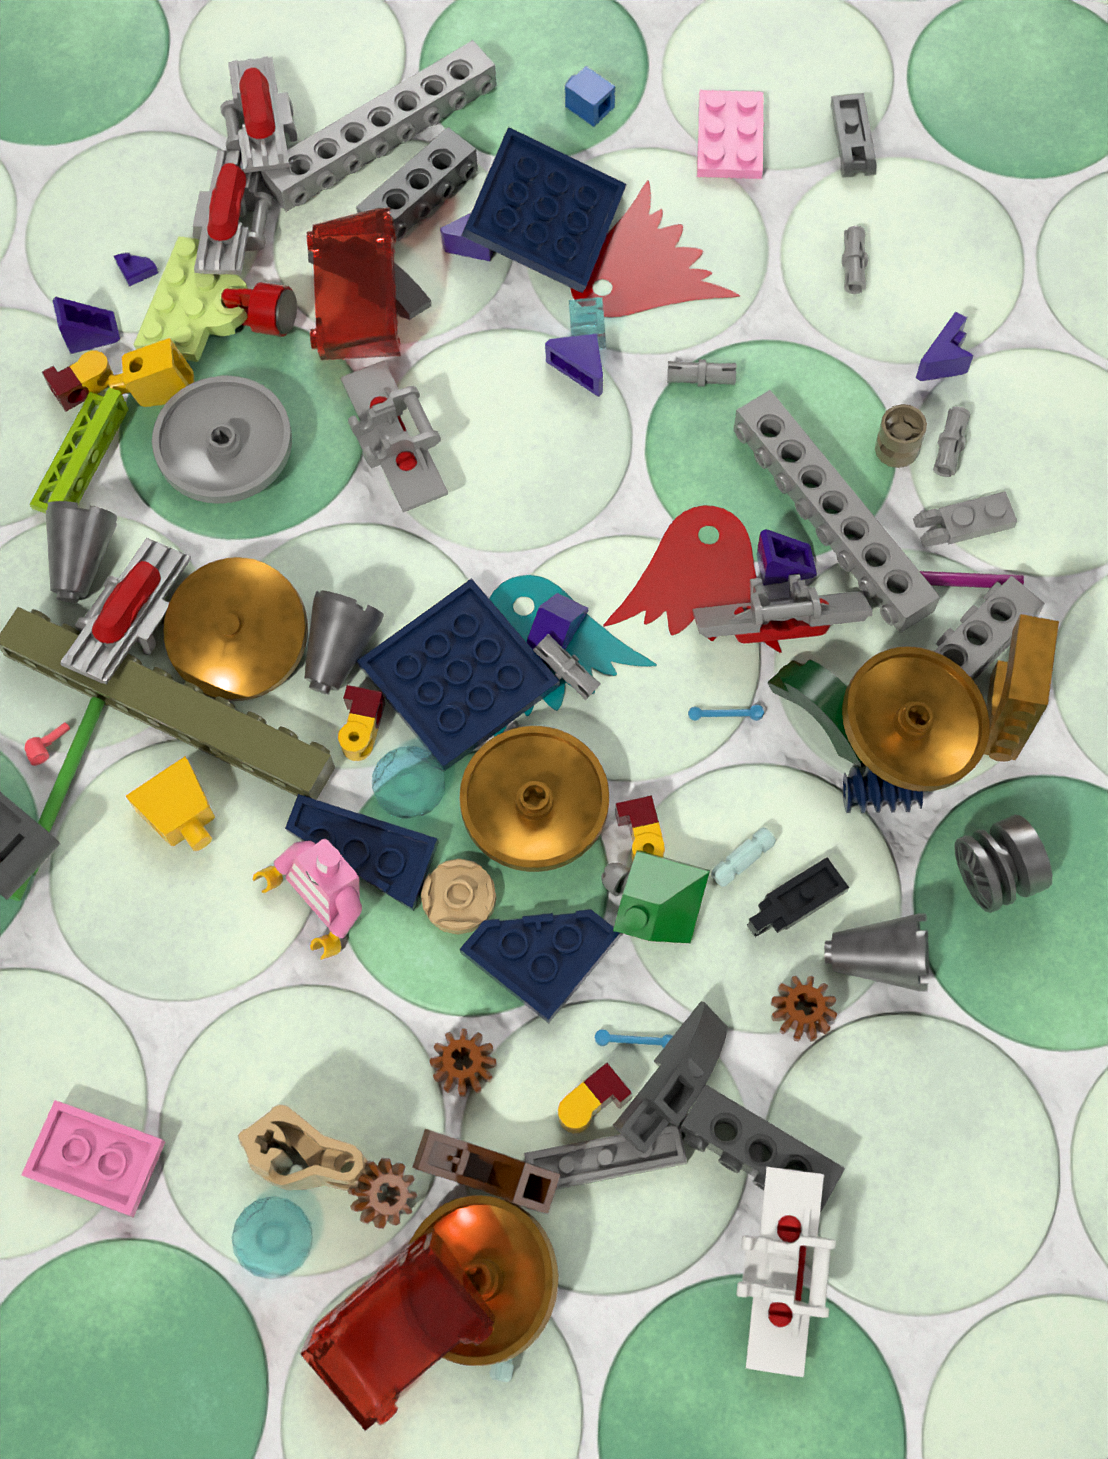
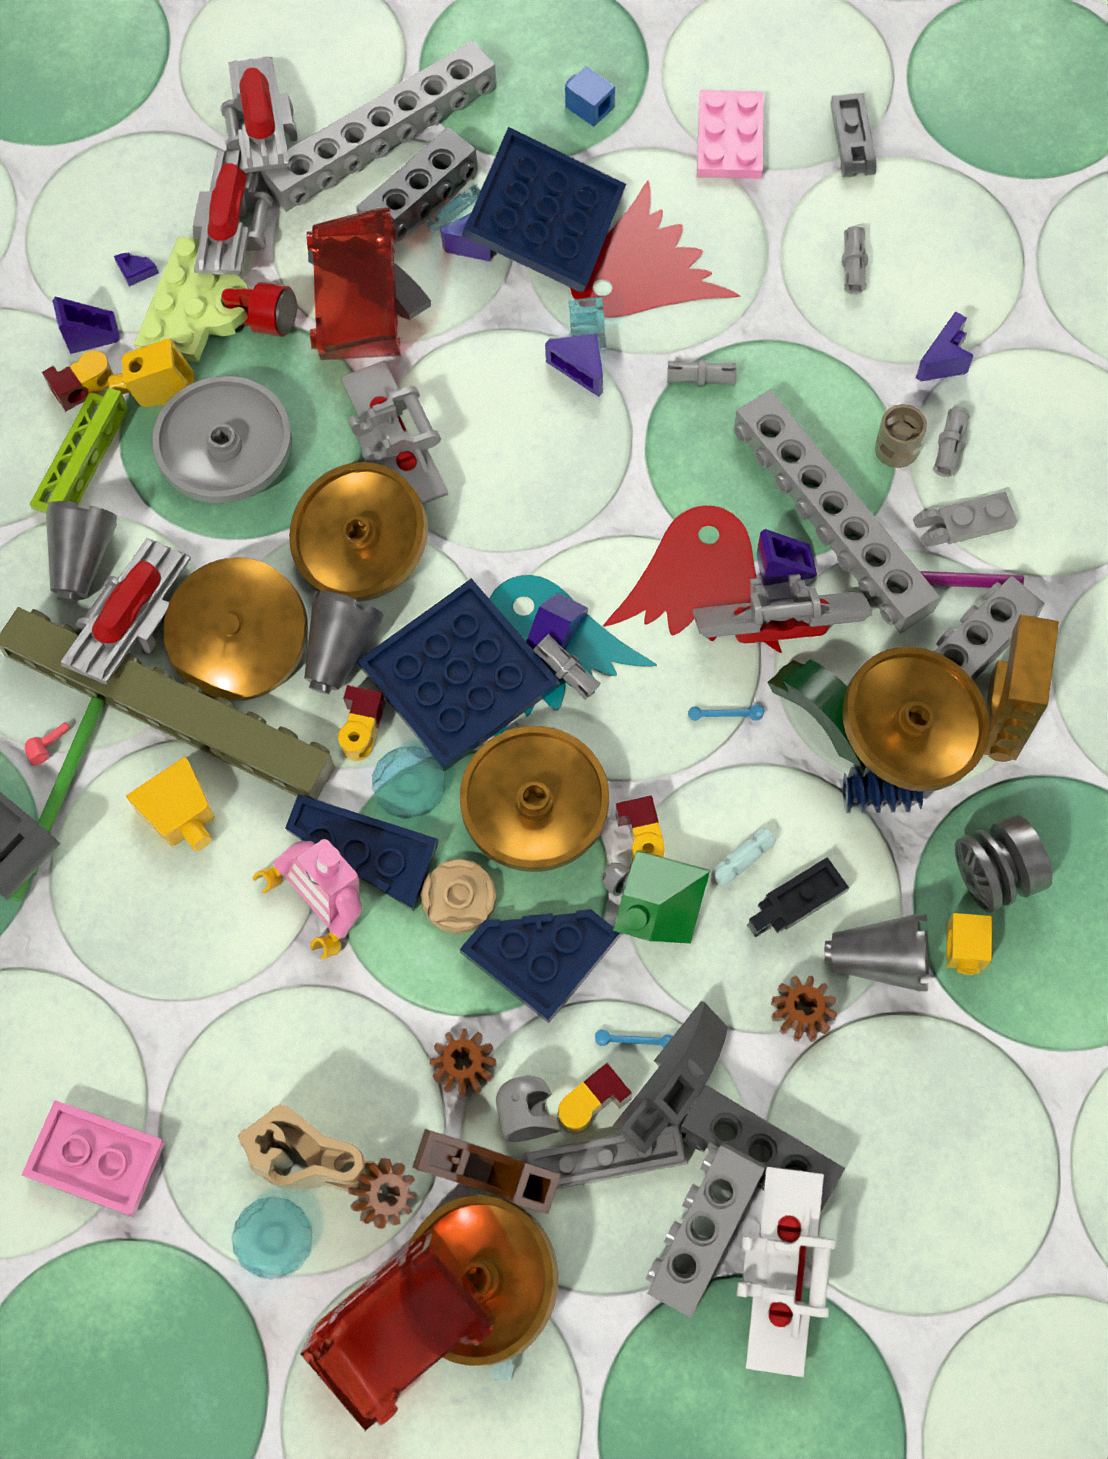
none -> pearl gold dish [289,462,428,602]
none -> clear light blue tile [425,184,481,234]
none -> light grey helmet [495,1075,561,1142]
none -> light grey brick [646,1142,767,1318]
none -> yellow brick [946,913,992,975]

